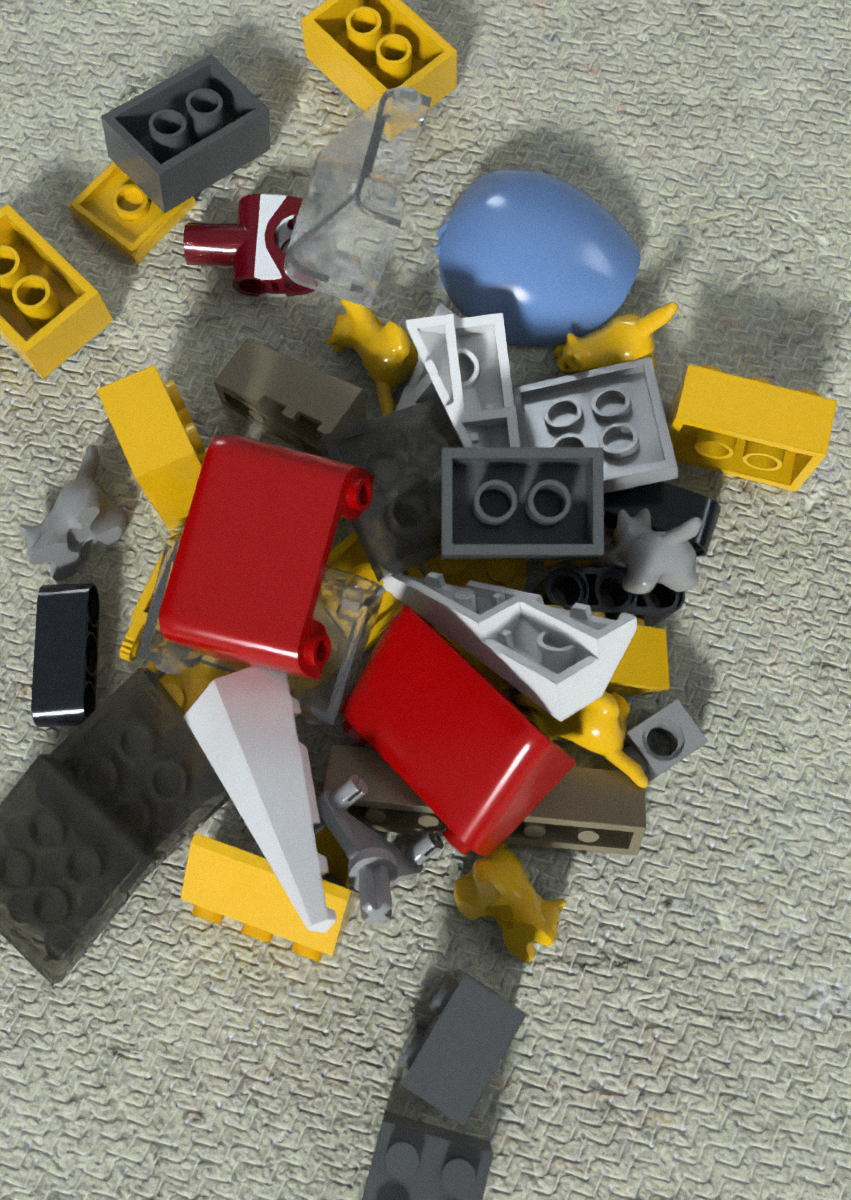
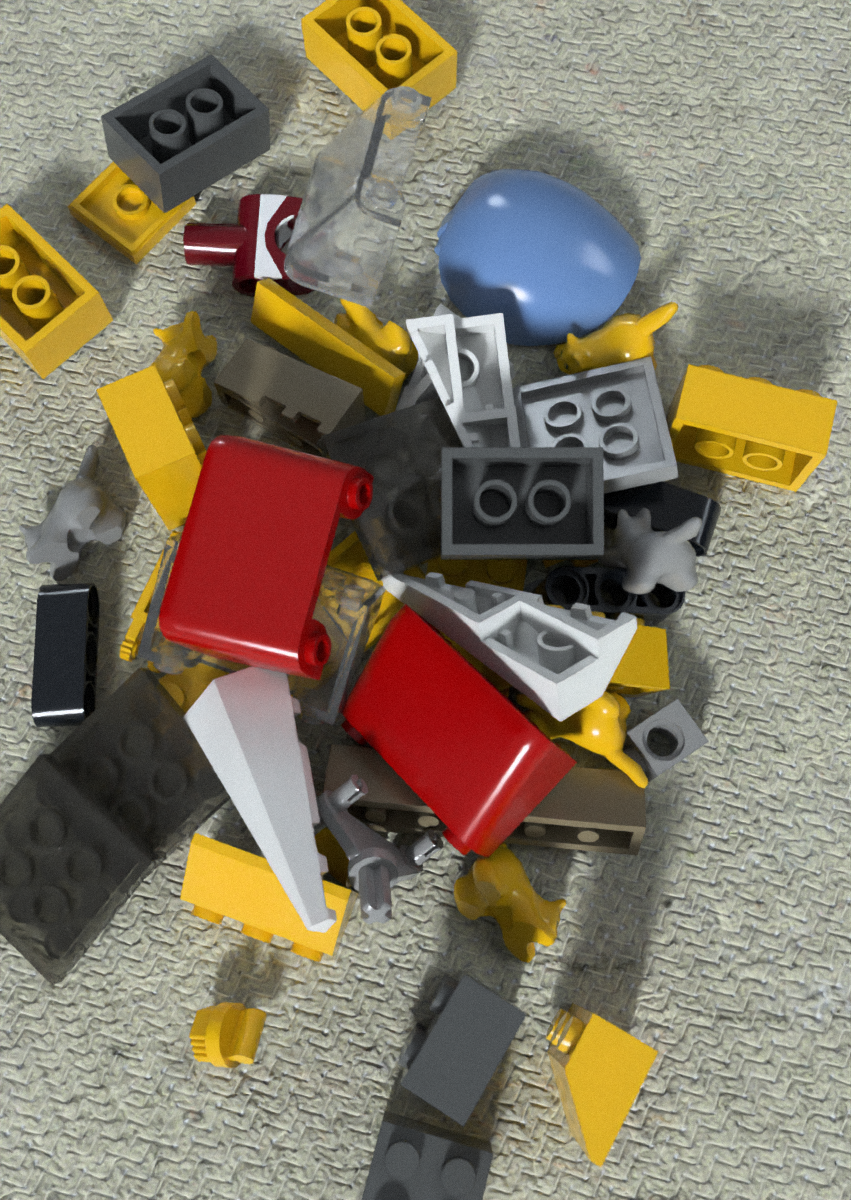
none -> yellow animal [149,311,217,418]
none -> yellow piece [189,1002,267,1068]
none -> yellow tile [250,278,406,418]
none -> yellow slope [545,1003,658,1167]

